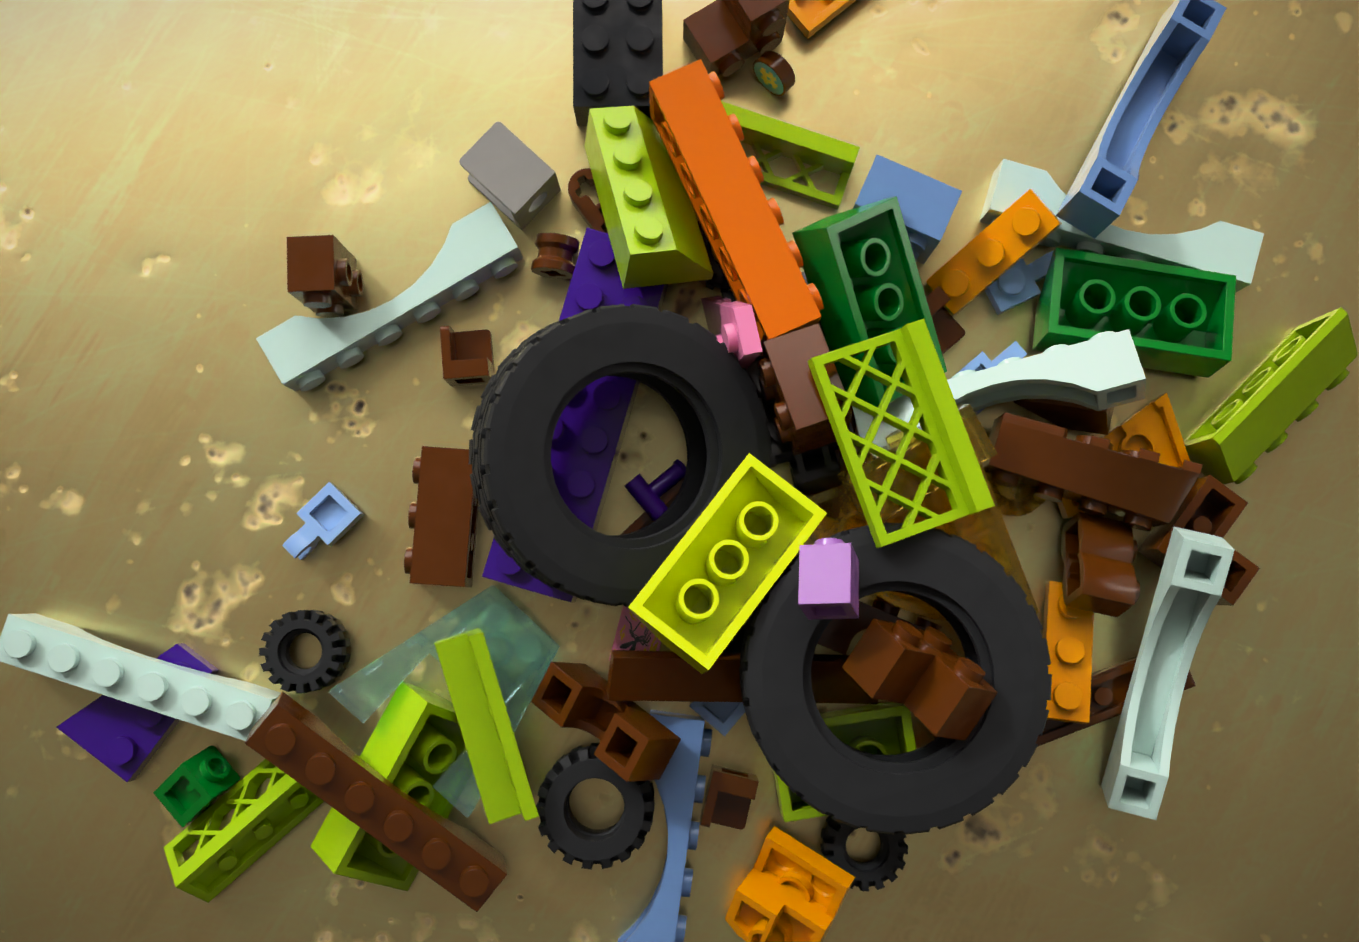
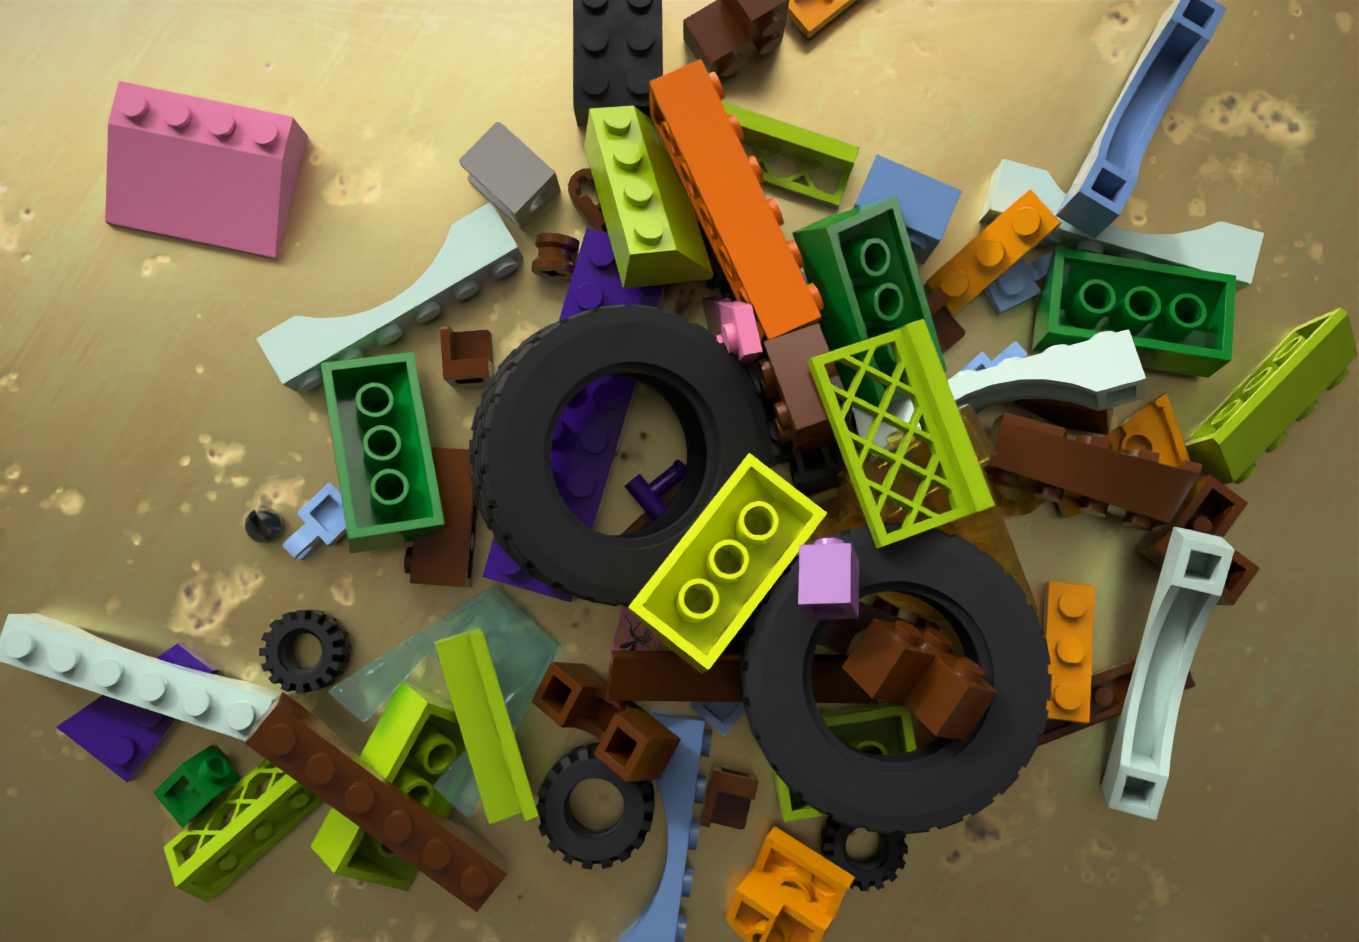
reddish brown brick [287,235,364,318] -> none
tile [753,51,795,96] -> none
reddish brown brick [1061,512,1140,618] -> none
none -> bright pink slope [105,81,308,260]
none -> black hinge [245,507,285,543]
none -> green slope [321,352,445,554]

